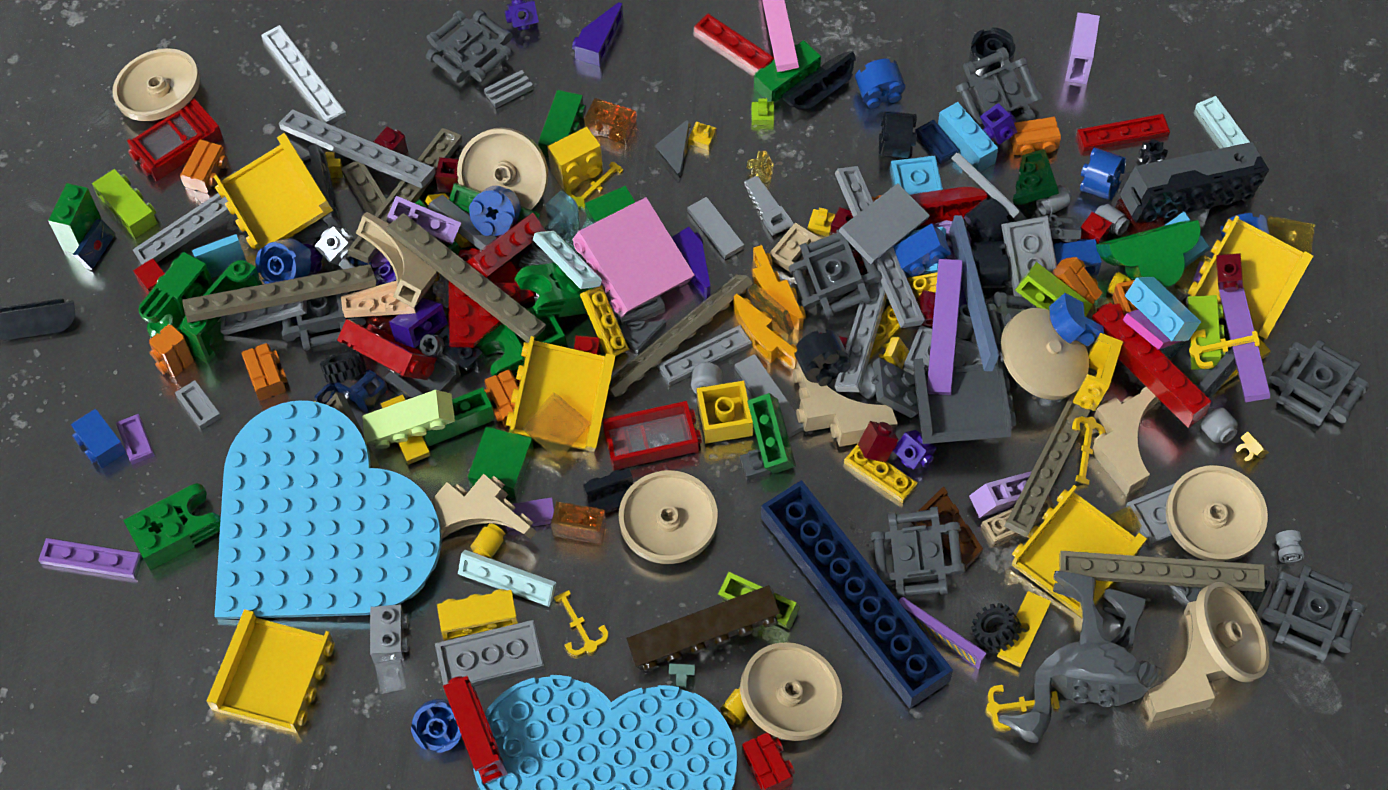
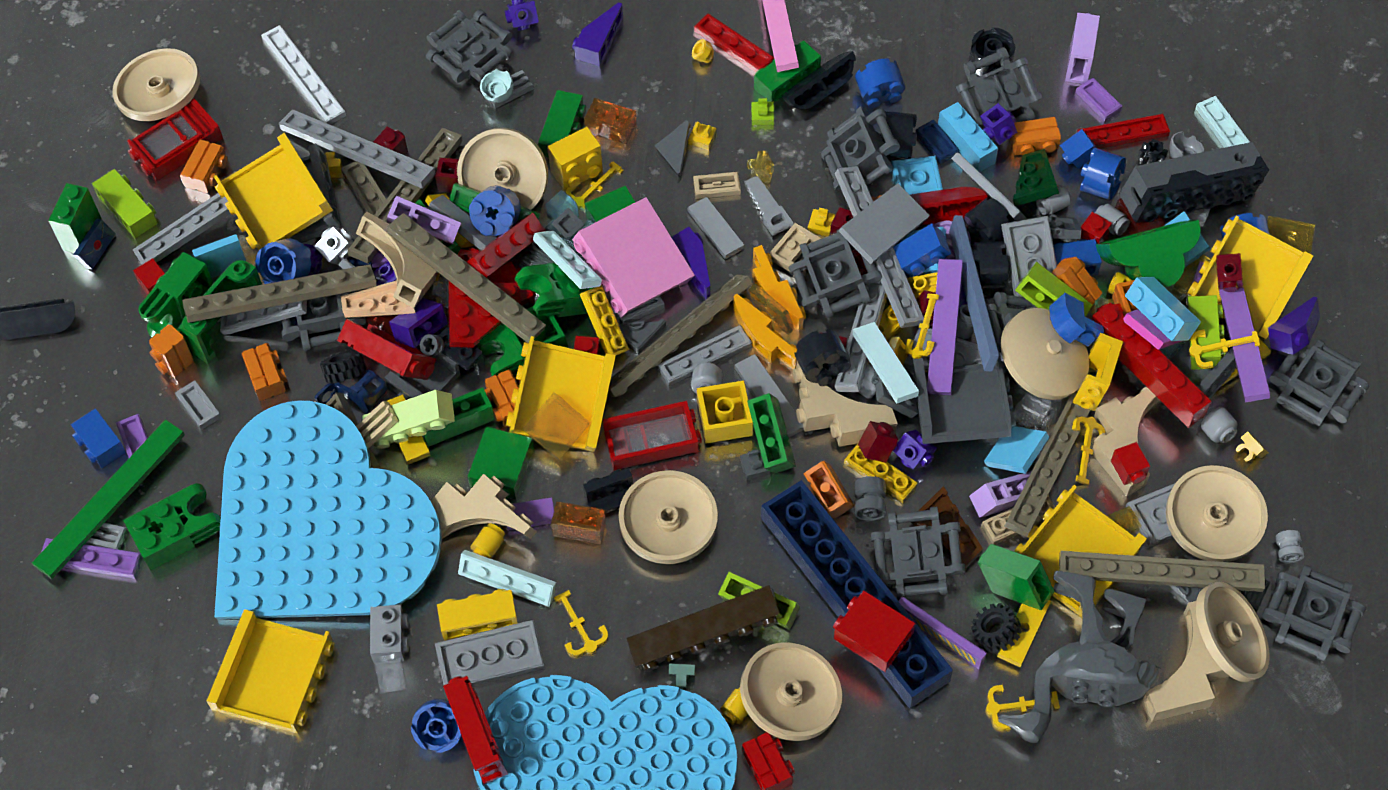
none -> green tile [32,419,185,579]
none -> light grey tile [85,523,128,550]
none -> tan tile [356,401,398,449]
none -> light aqua hair [480,69,514,103]
none -> dark grey tile [551,208,584,240]
none -> yellow tile [692,39,714,63]
none -> tan tile [693,172,741,199]
none -> orange brick [804,461,854,519]
none -> dark grey brick [821,106,900,192]
none -> red brick [833,590,915,672]
none -> light aqua tile [853,322,919,404]
none -> dark grey wheel [854,476,887,521]
none -> yellow piece [905,294,939,359]
none -> green brick [977,544,1055,610]
none -> medium azure tile [984,426,1049,474]
none -> clear brick [1014,392,1052,430]
none -> blue brick [1060,129,1097,169]
none -> medium lavender tile [1075,78,1122,121]
none -> red brick [1111,442,1150,485]
none -> light grey hair [1169,131,1204,158]
none -> dark purple slope [1268,297,1320,355]

